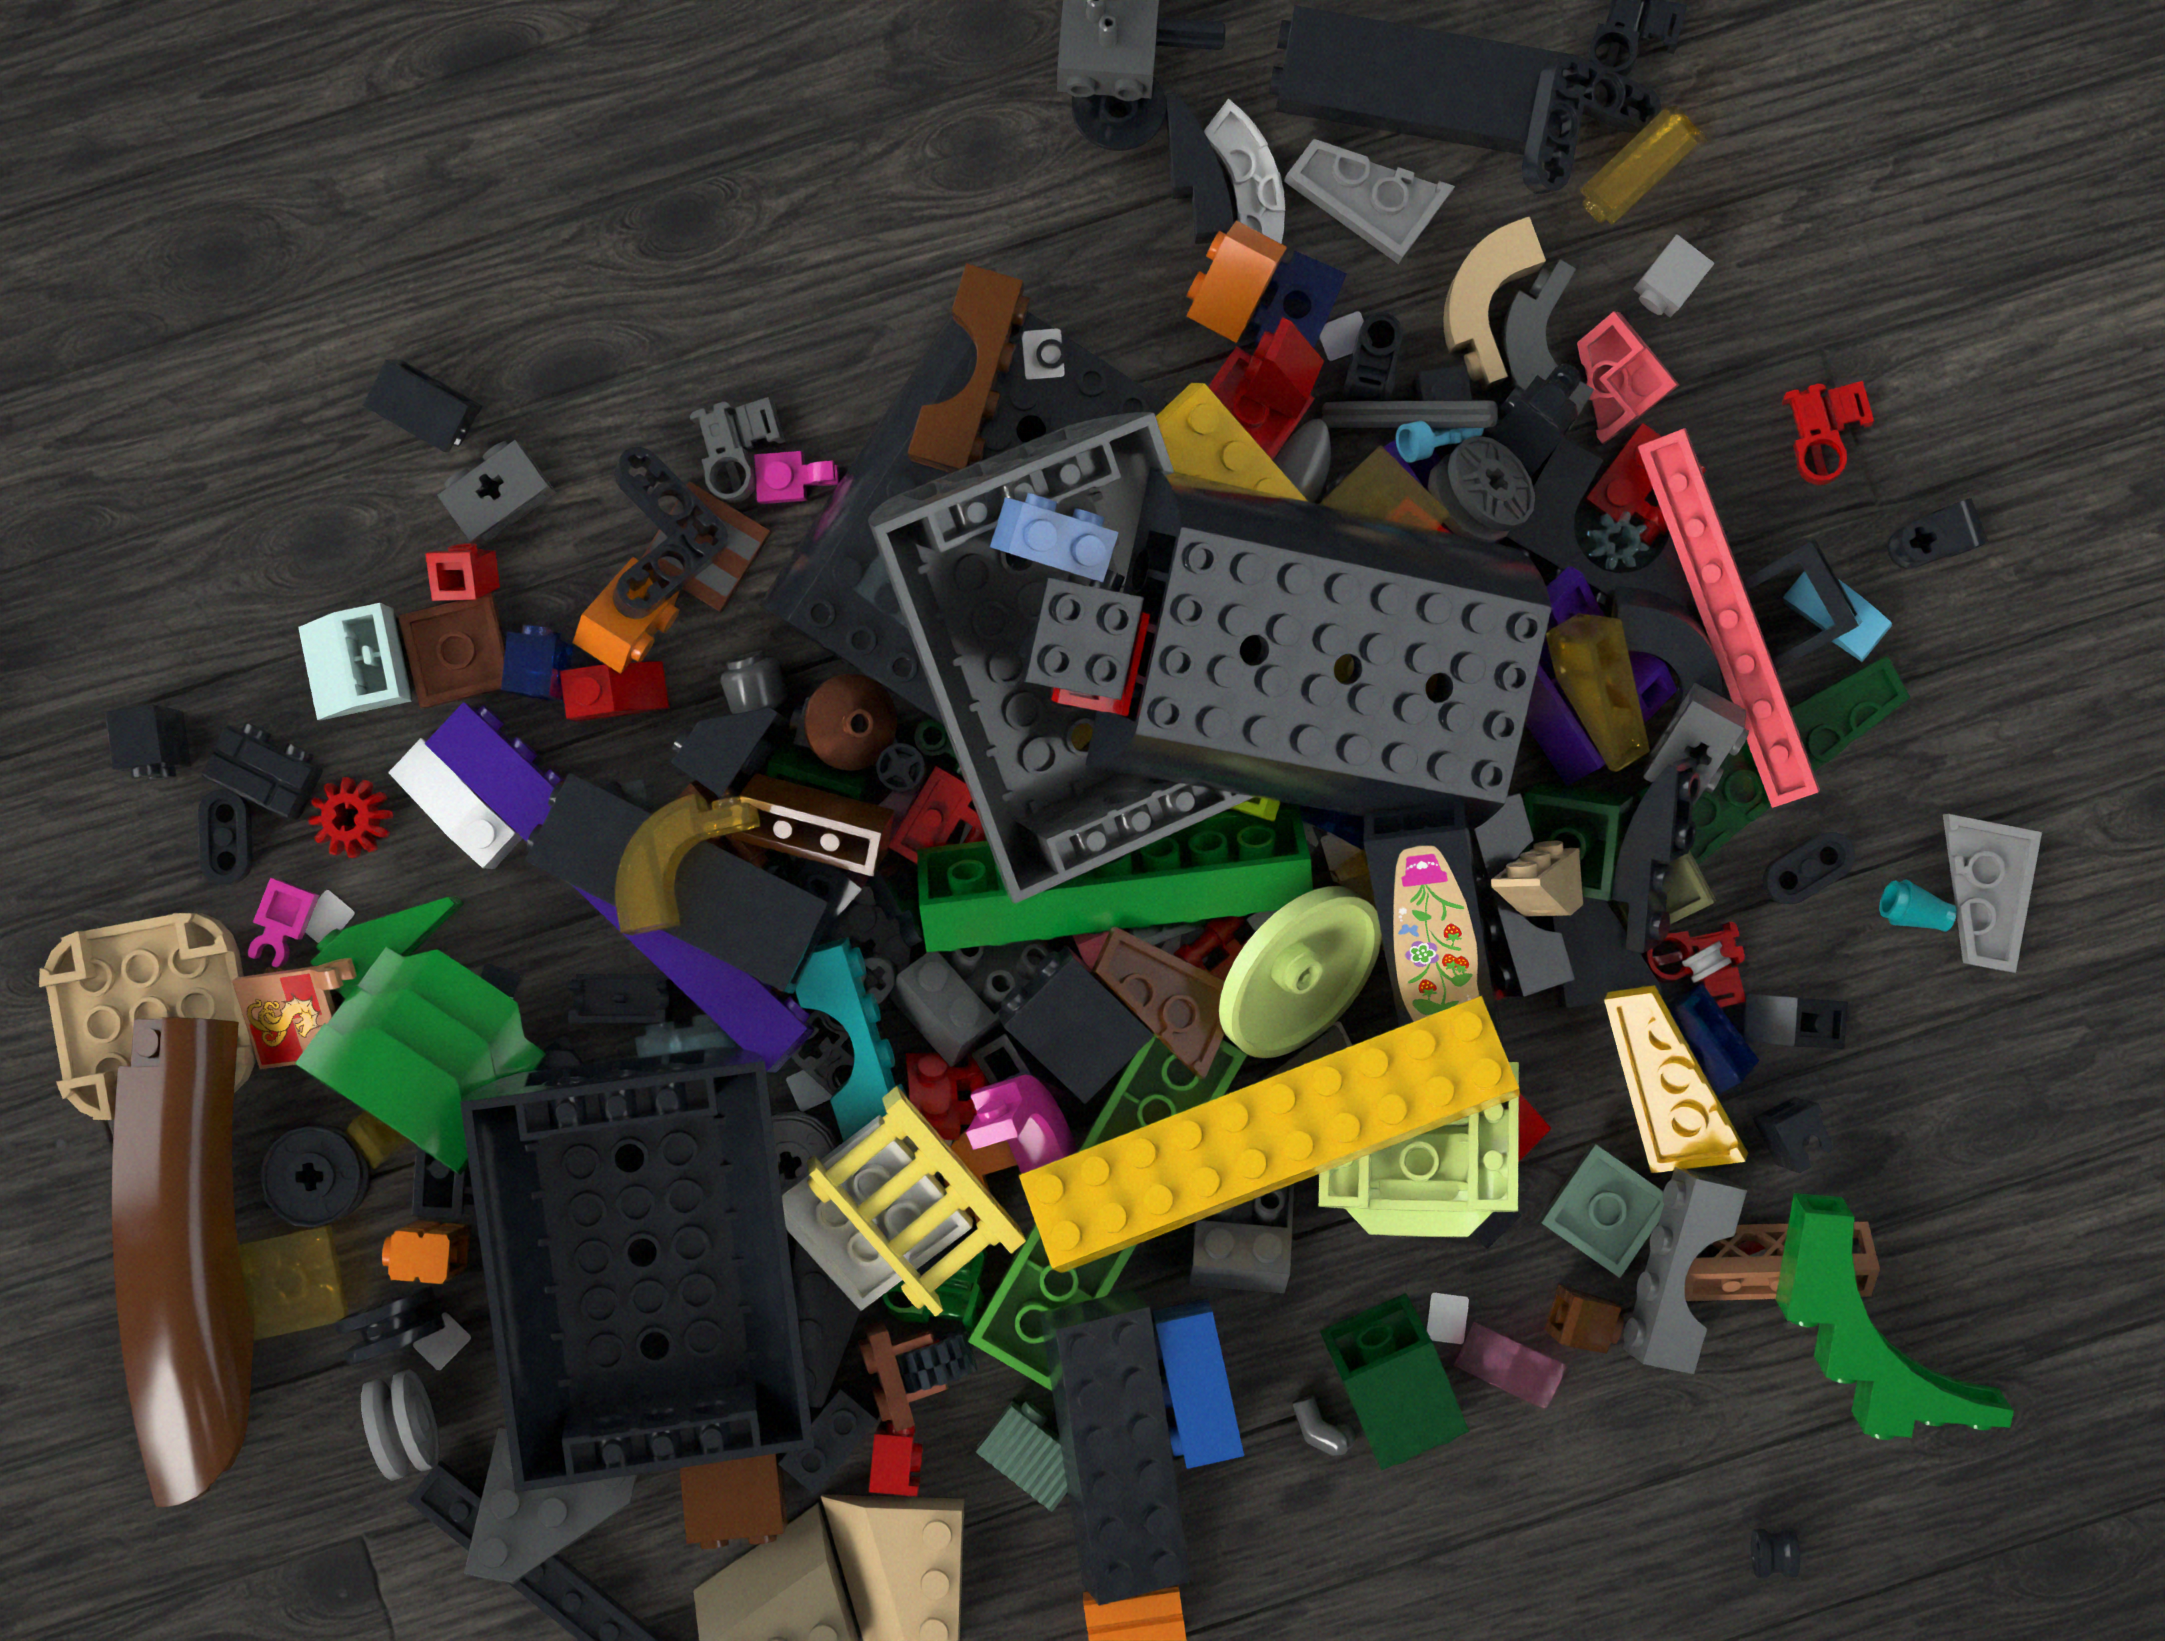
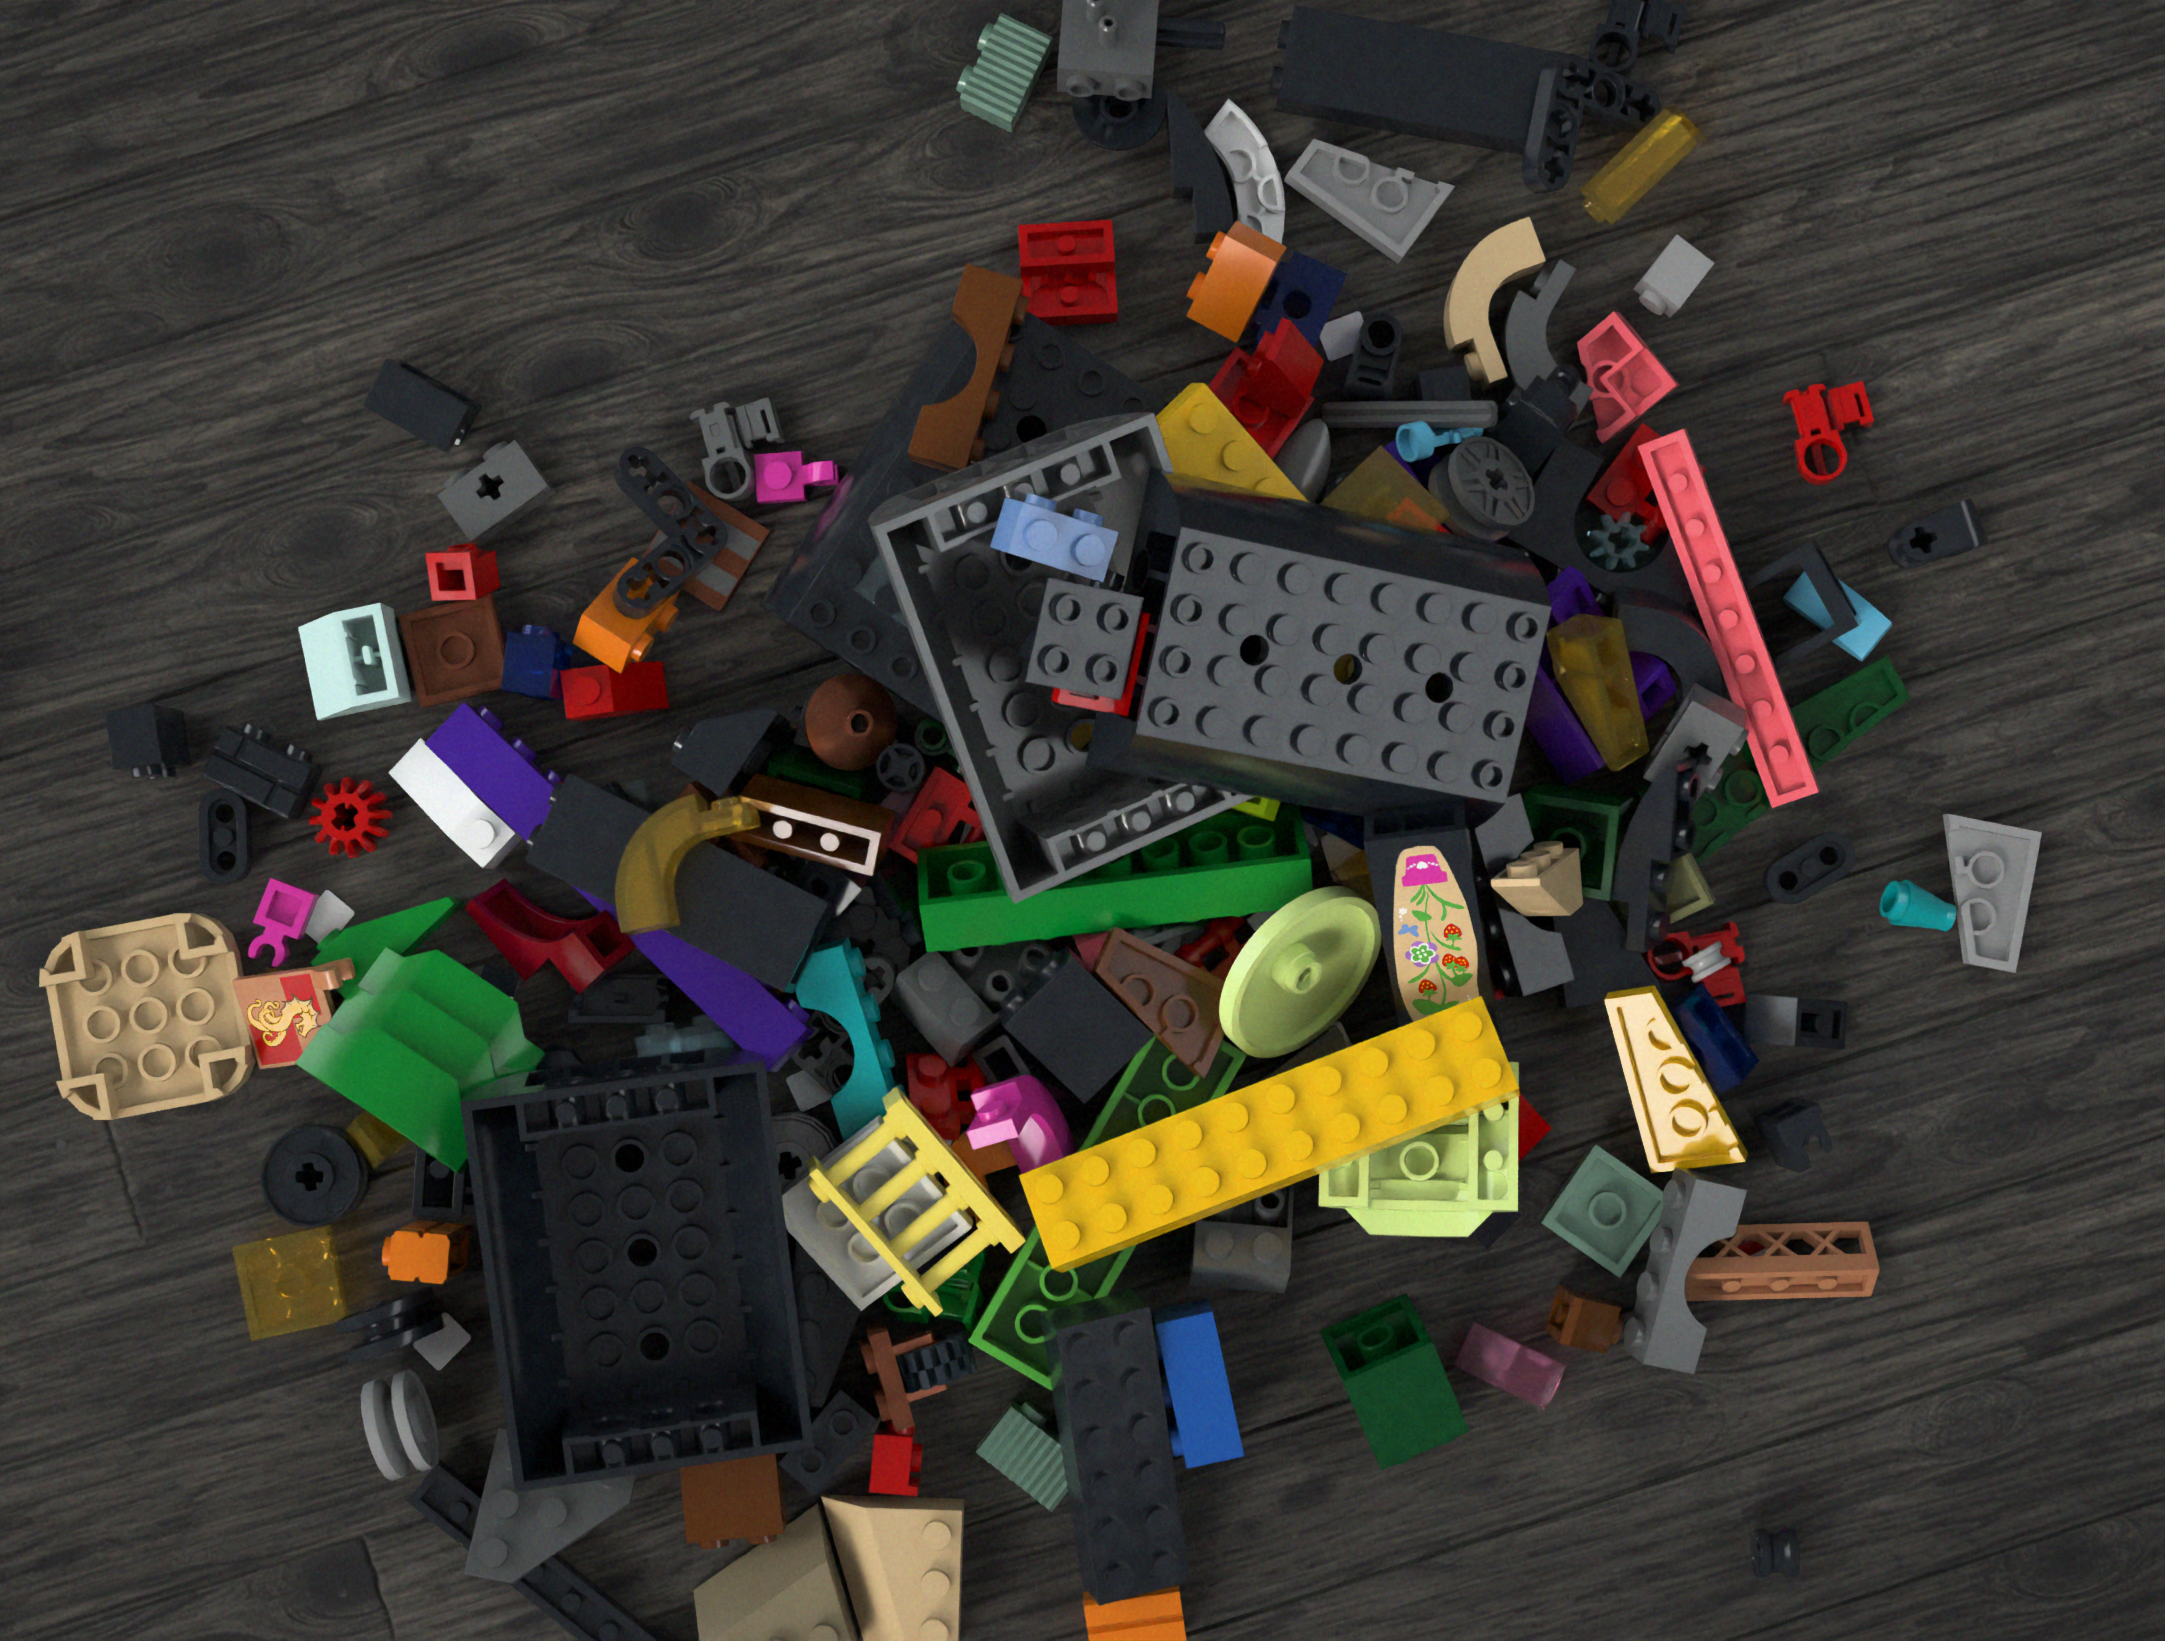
reddish brown slope [112,1017,255,1507] -> none
dark grey head [720,650,790,714] -> none
white sticker [1022,329,1064,380] -> none
dark grey arm [1292,1395,1356,1456] -> none
white sticker [1427,1293,1469,1344] -> none
green arch [1775,1193,2014,1440] -> none
none -> dark red arch [464,878,637,994]
none -> sand green brick [956,13,1053,132]
none -> red slope [1018,220,1118,326]

